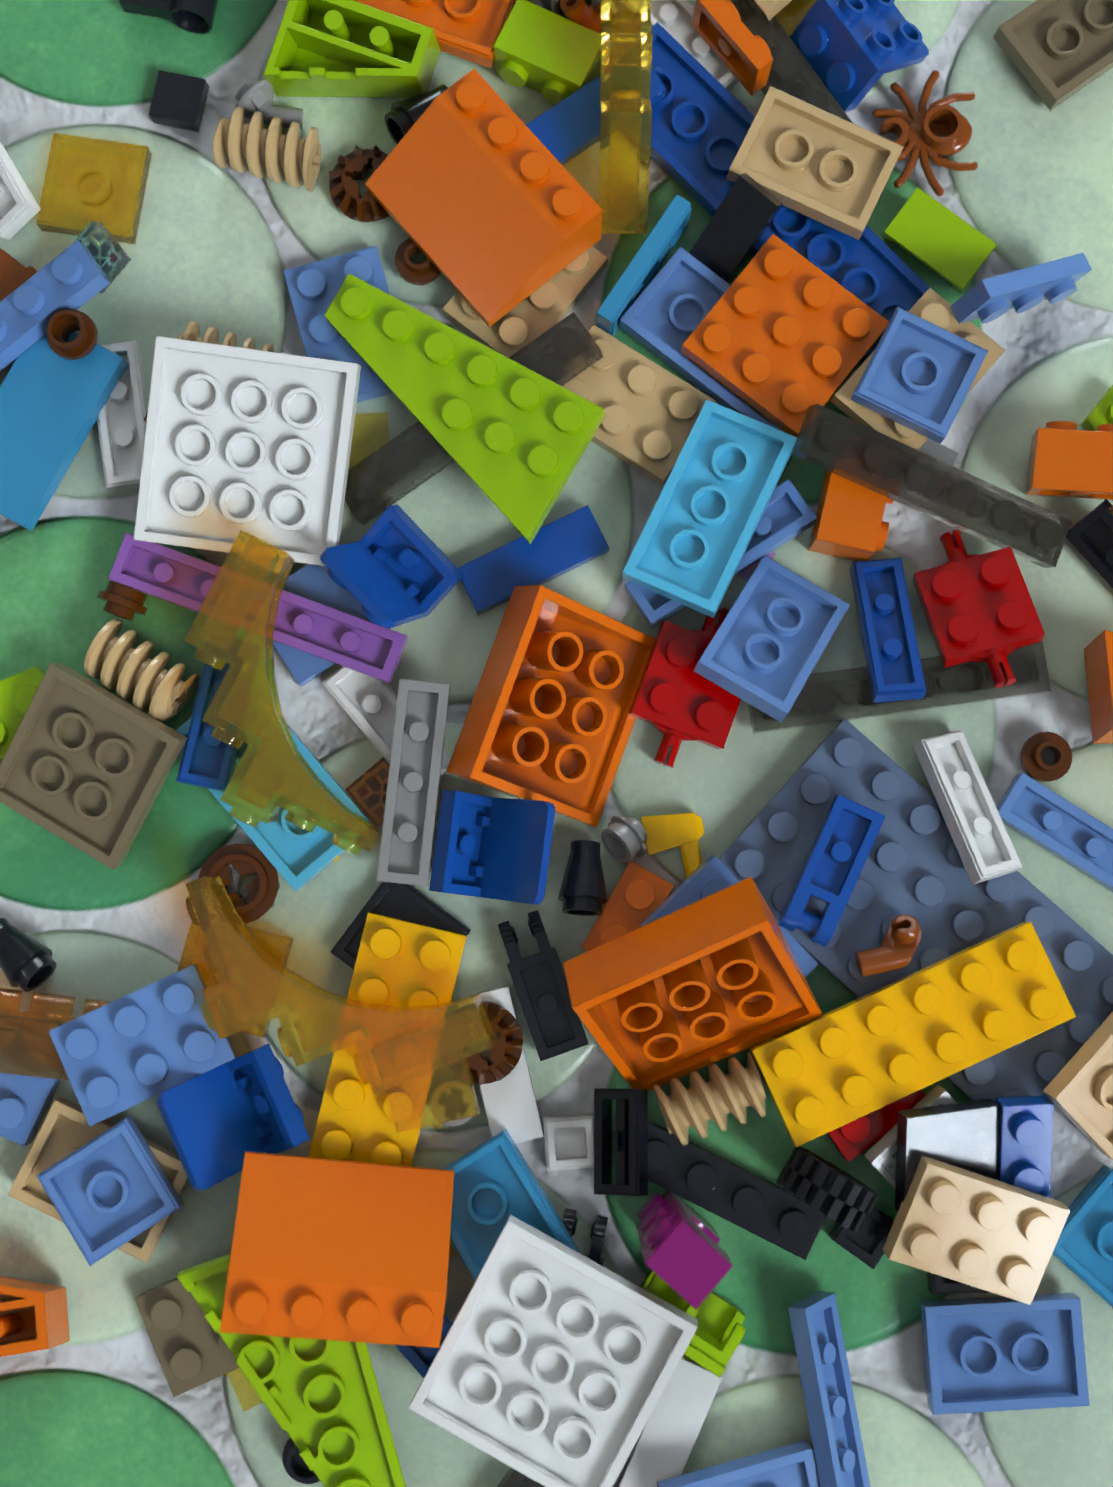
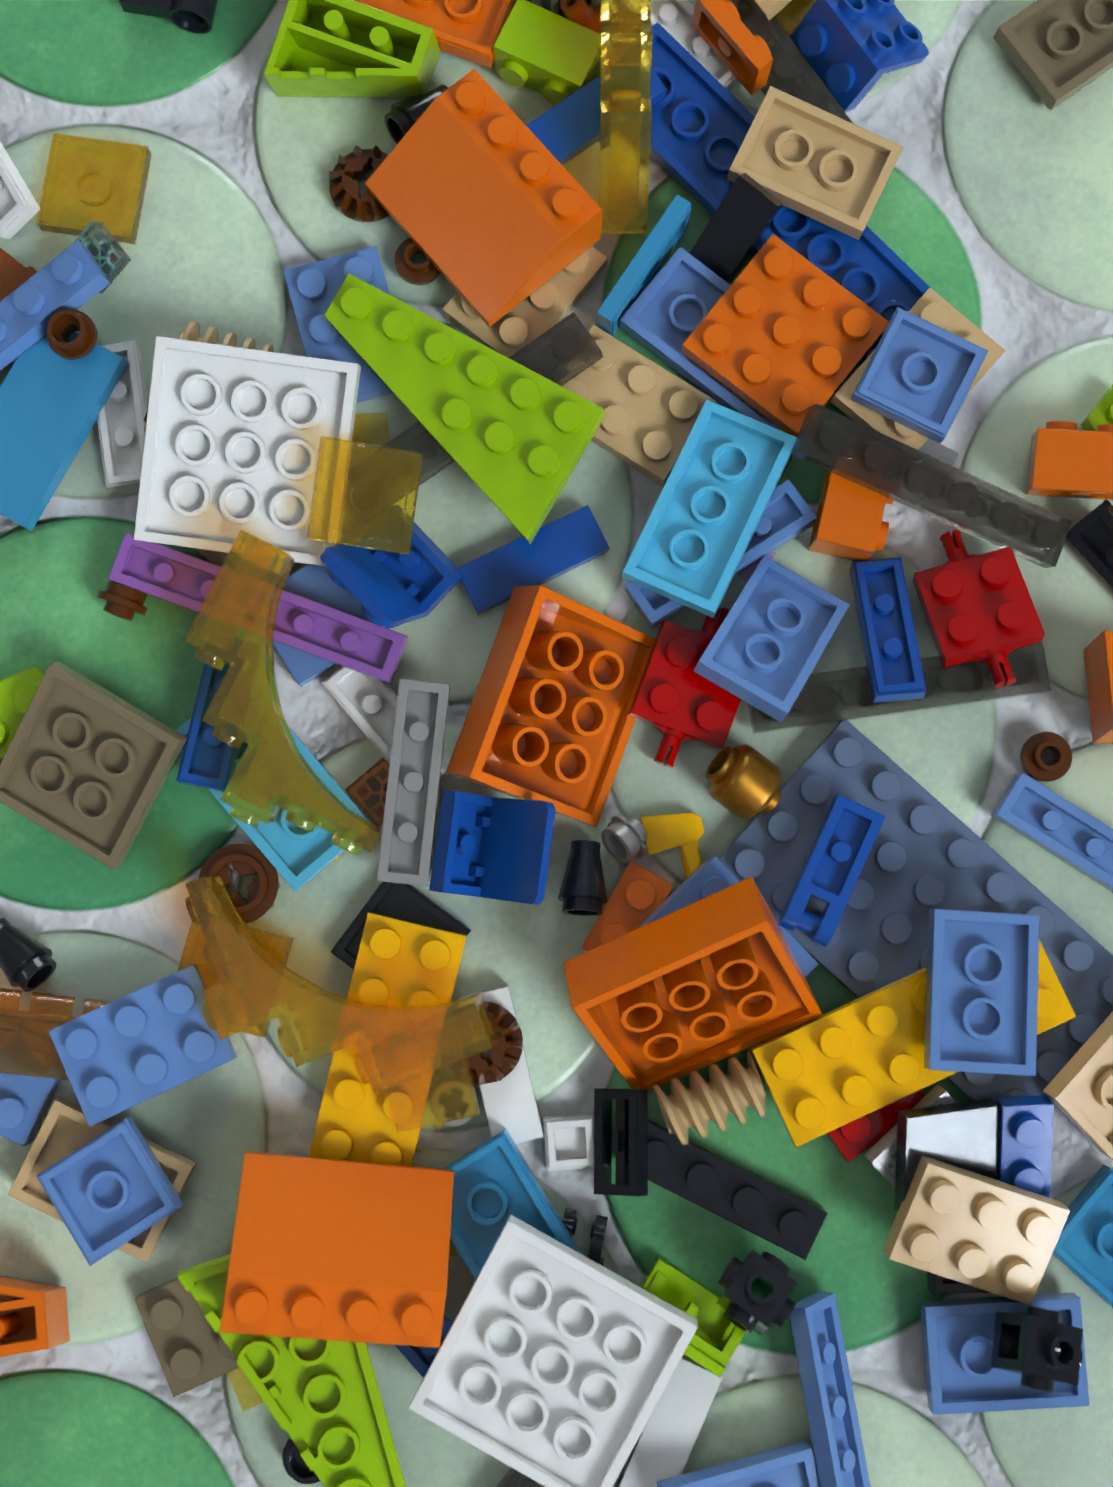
tan piece [84,619,200,723] -> none
black tile [149,70,209,132] -> none
blue bracket [157,1043,310,1191] -> none
tan piece [213,106,322,192] -> none
light grey plate [235,79,303,129] -> none
black hinge [498,910,589,1061] -> none
magenta arch [636,1190,733,1309] -> none
black tyre [776,1146,880,1233] -> none
black tile [828,1206,894,1270] -> none
dark orange arm [855,914,922,977] -> none
dark orange animal [872,70,978,196] -> none
lime hinge [883,187,997,293] -> none
white tile [913,729,1022,885] -> none
medium blue plate [950,253,1092,324] -> none
none -> clear yellow tile [307,436,423,555]
none -> pearl gold head [706,744,782,819]
none -> black brick [717,1250,797,1335]
none -> medium blue plate [924,909,1040,1076]
none -> black brick [991,1307,1083,1393]

